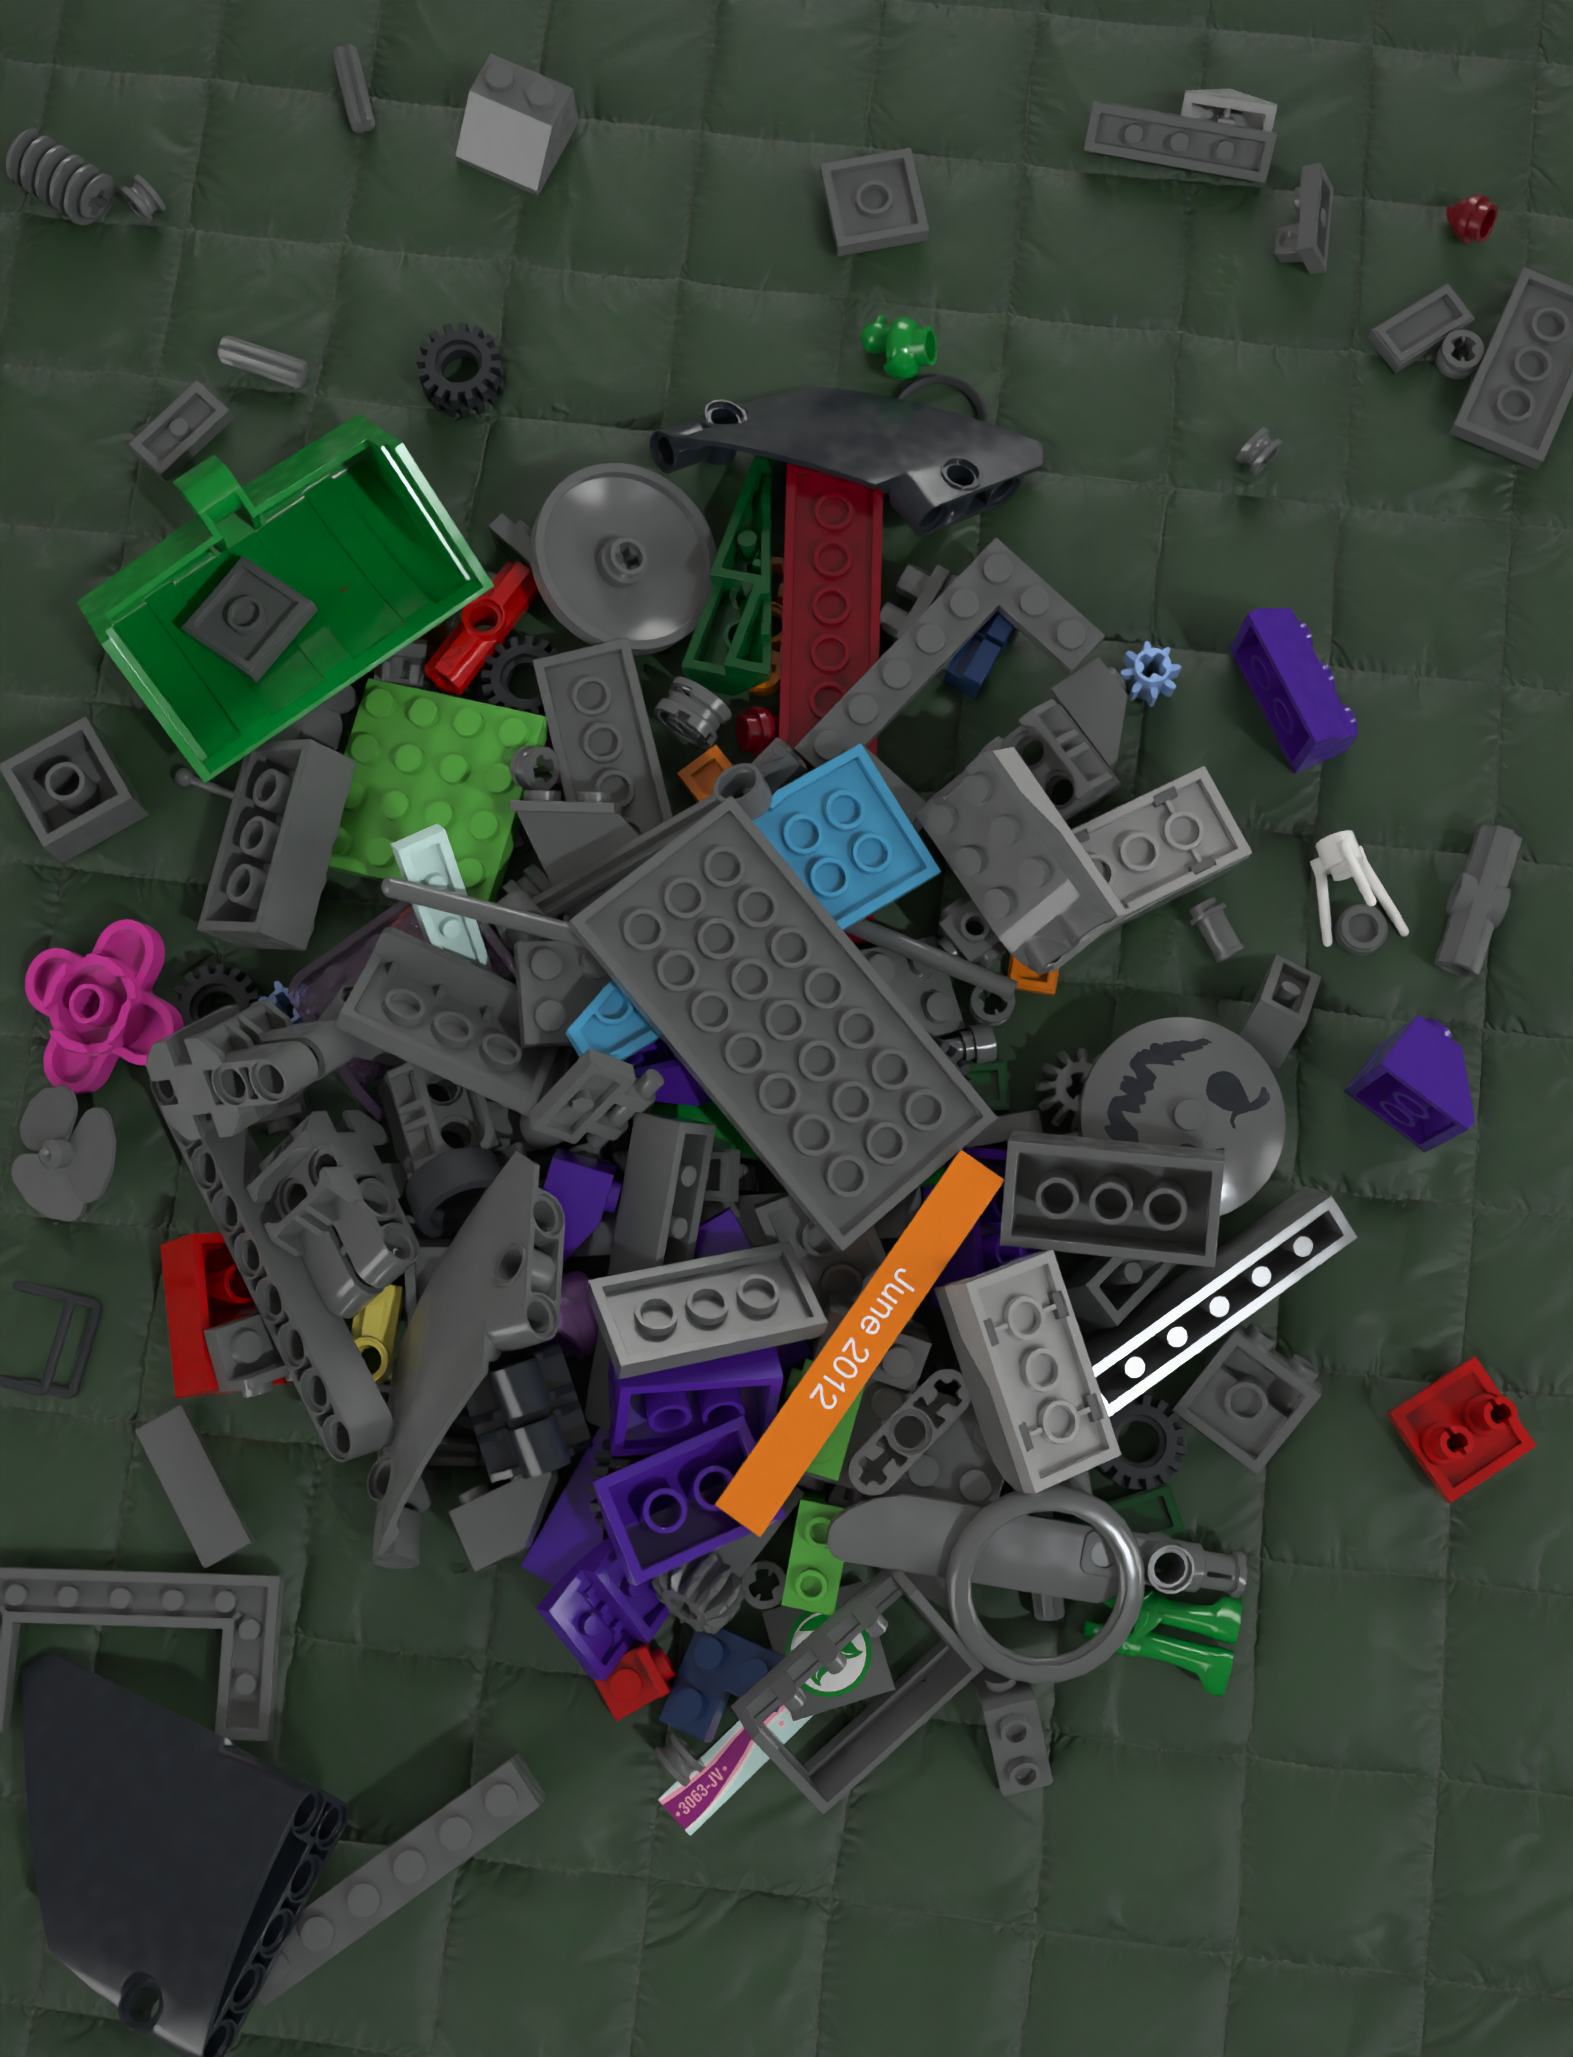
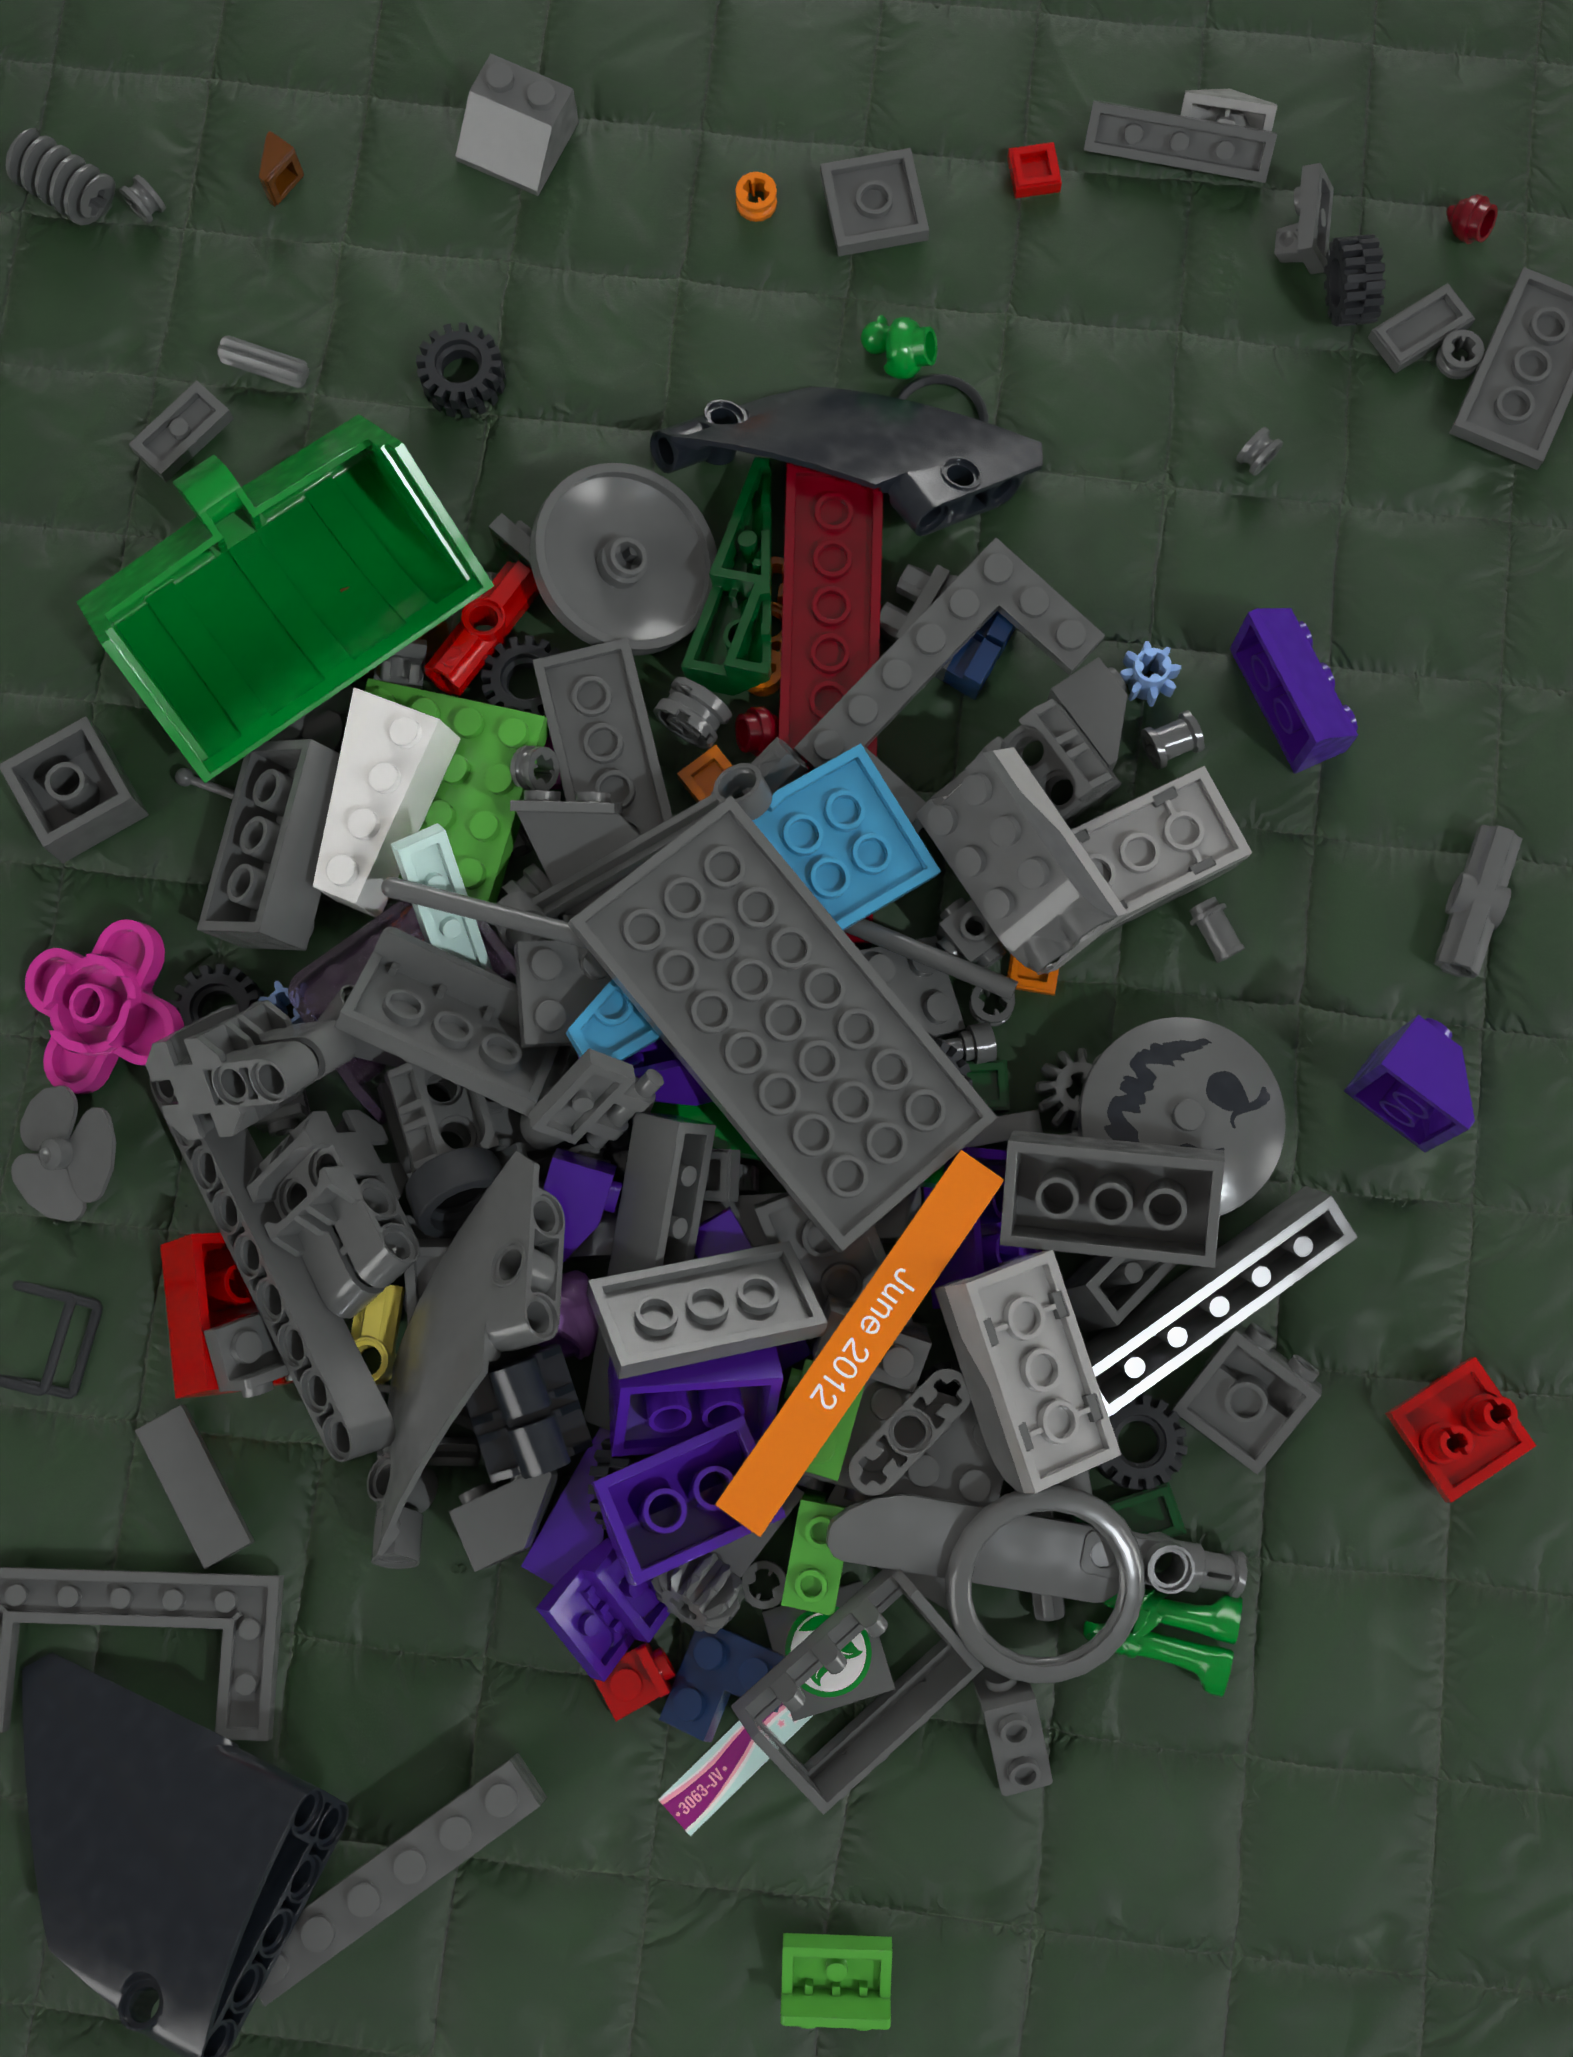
dark grey tile [181,555,318,683] -> none
dark grey axle [333,44,376,133] -> none
dark grey bush [654,1731,705,1787] -> none
dark grey slope [1237,954,1321,1069] -> none
white plant [1310,830,1409,947] -> none
dark grey tile [1334,904,1388,956] -> none
none -> reddish brown slope [259,131,304,207]
none -> white wedge [313,687,461,919]
none -> orange bush [735,171,777,222]
none -> bright green bracket [780,1933,892,2031]
none -> red tile [1007,142,1062,199]
none -> dark grey bush [1141,710,1205,770]
none -> black tyre [1324,234,1386,327]

